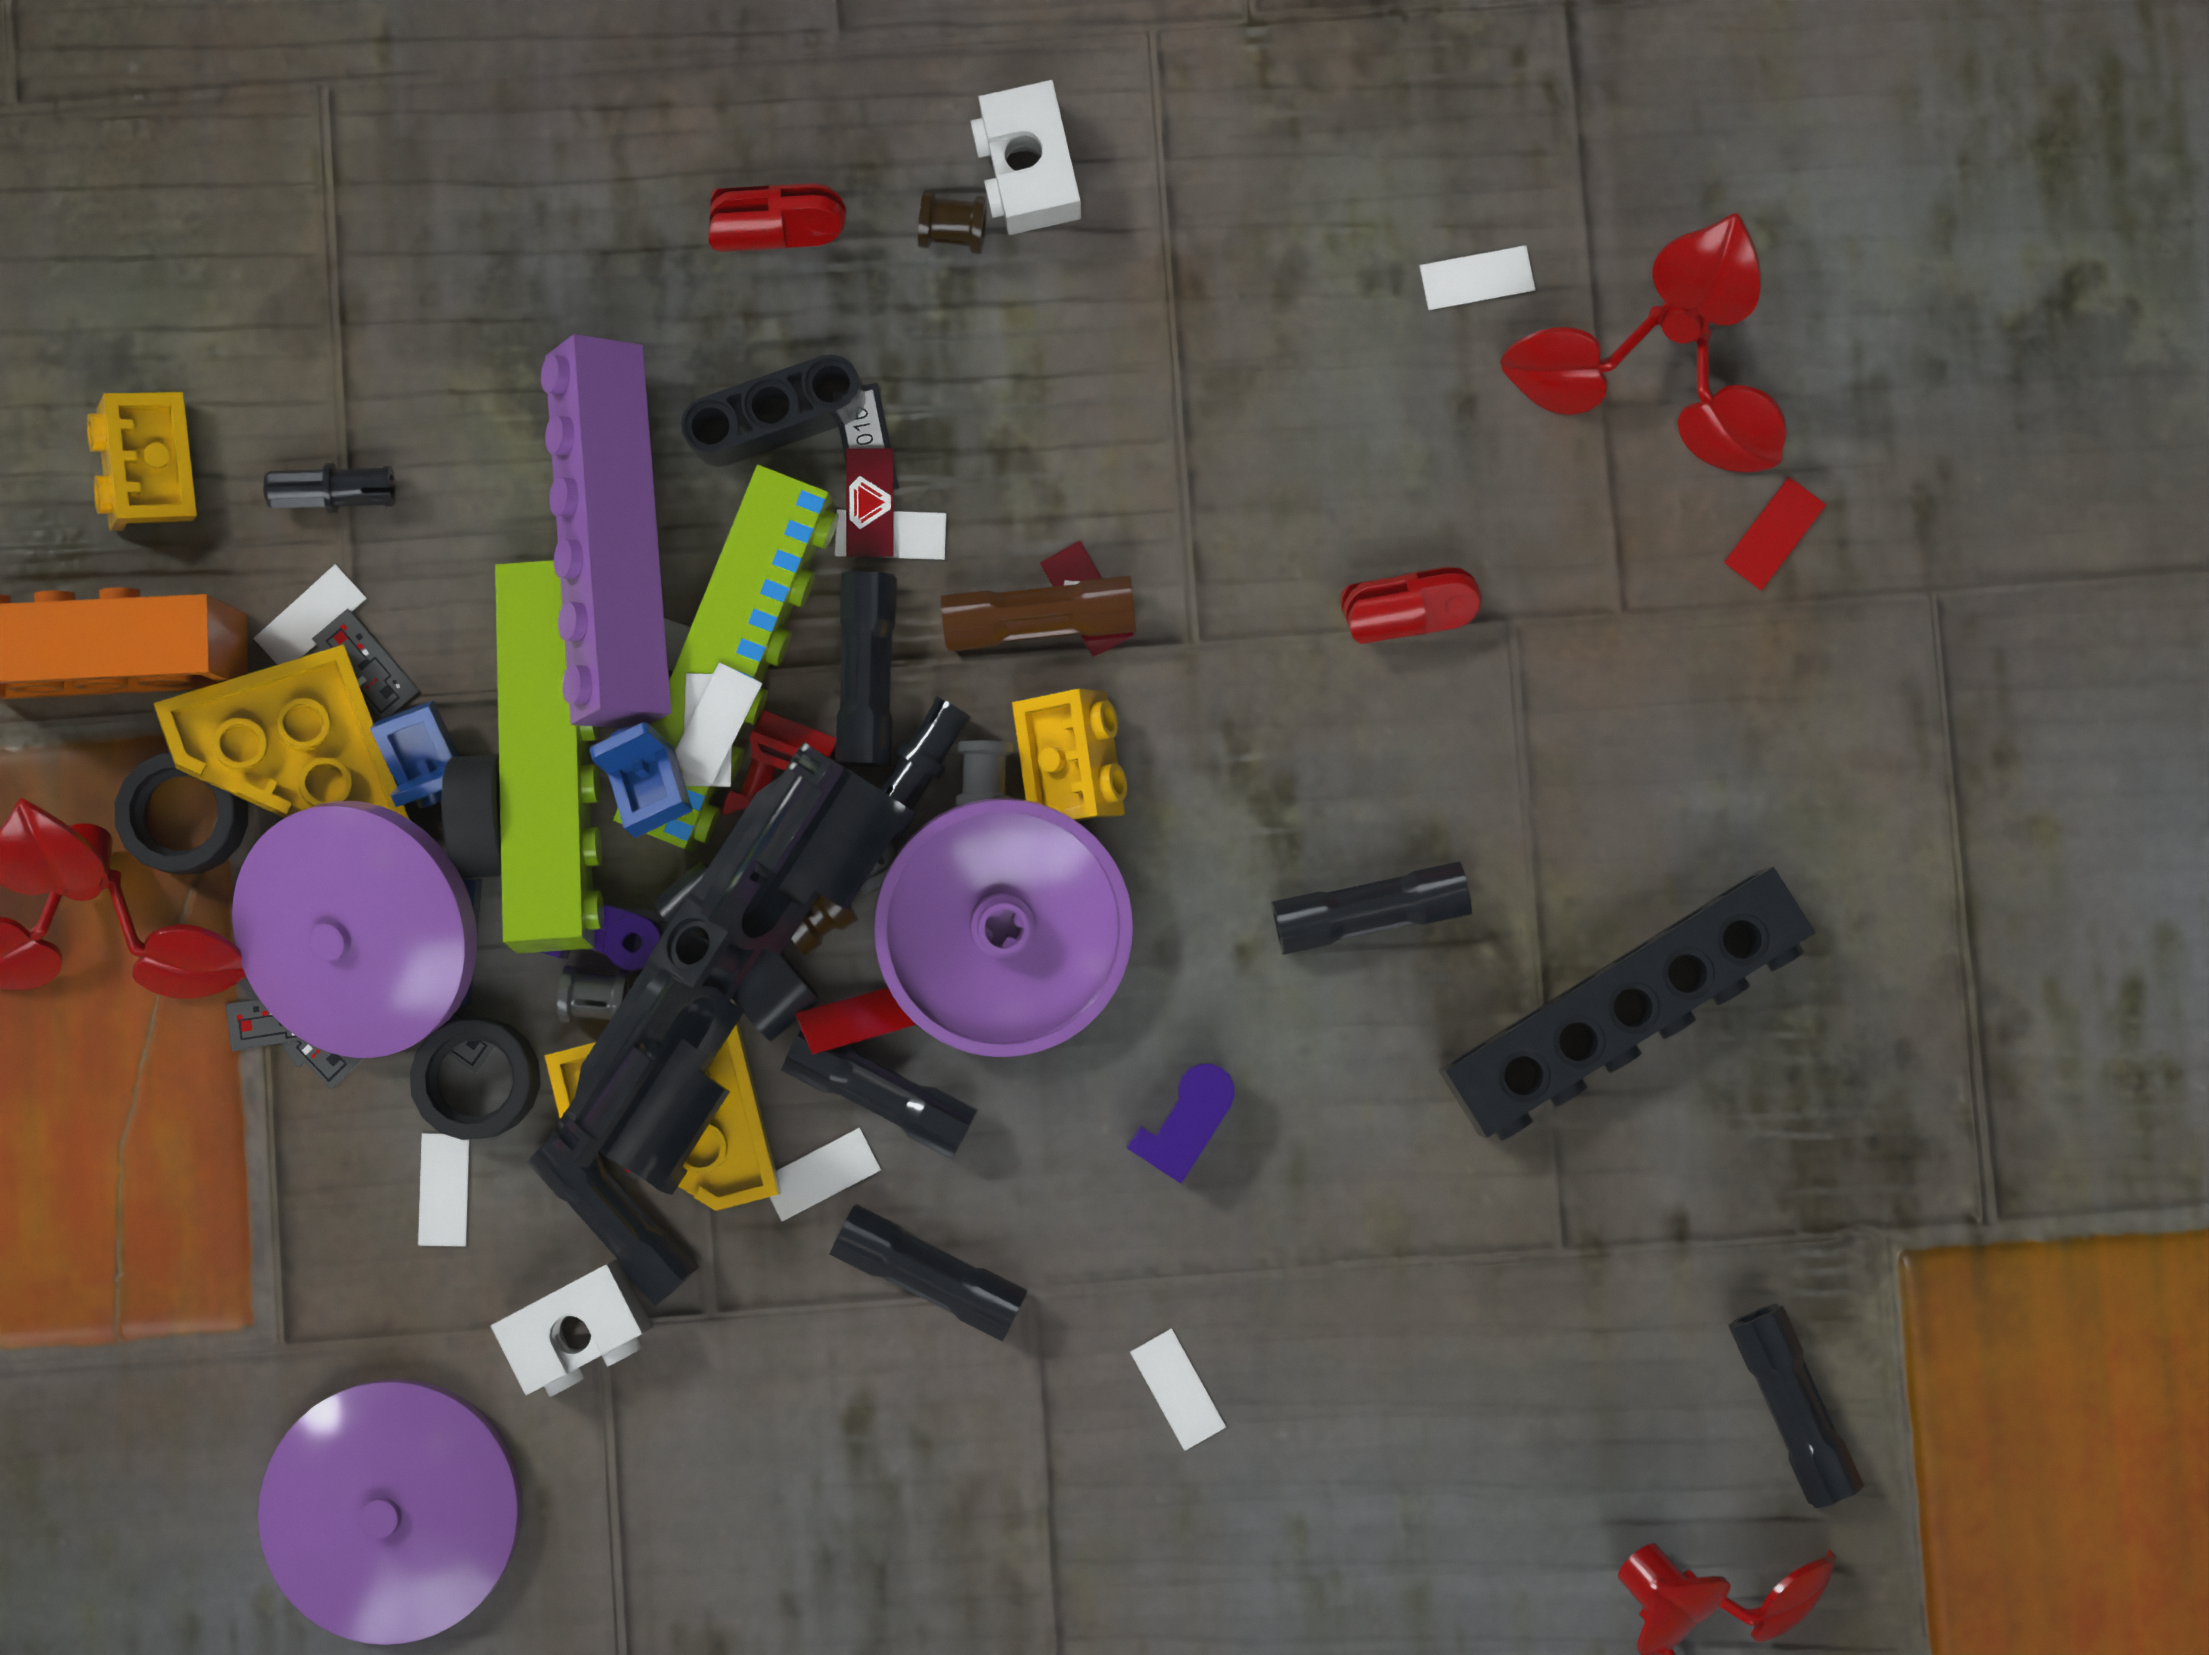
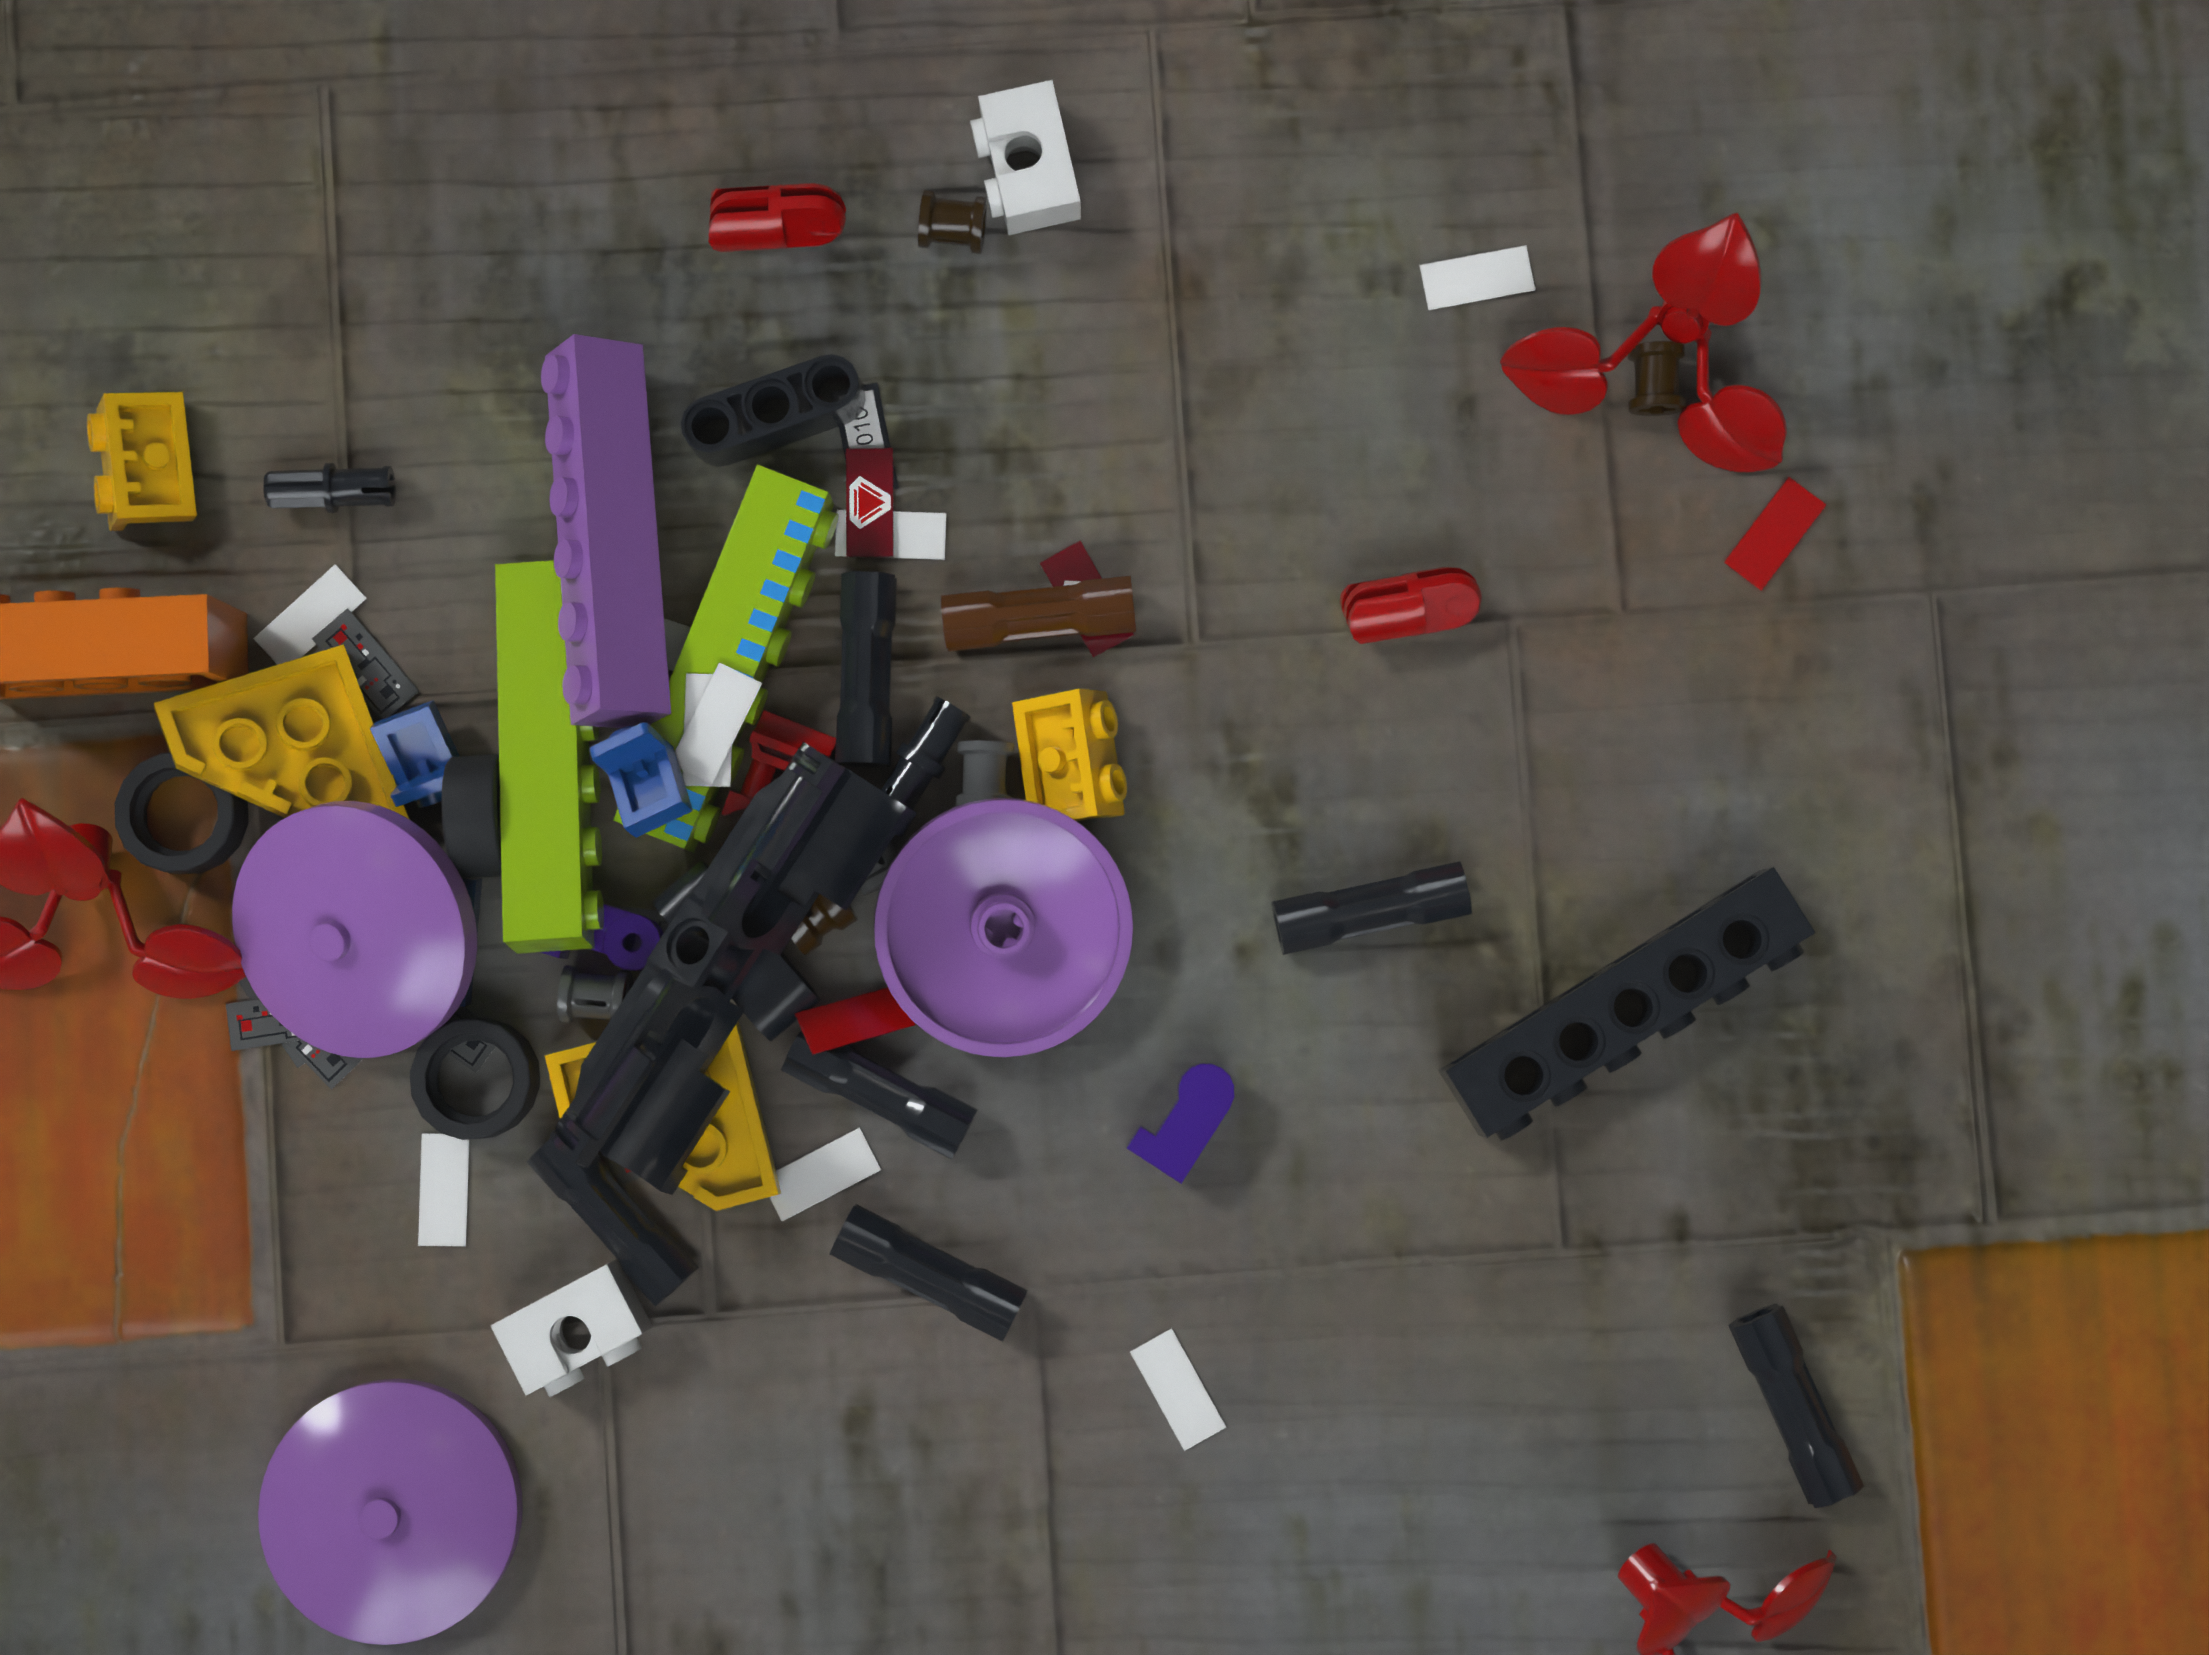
none -> dark brown bush [1628,341,1686,416]

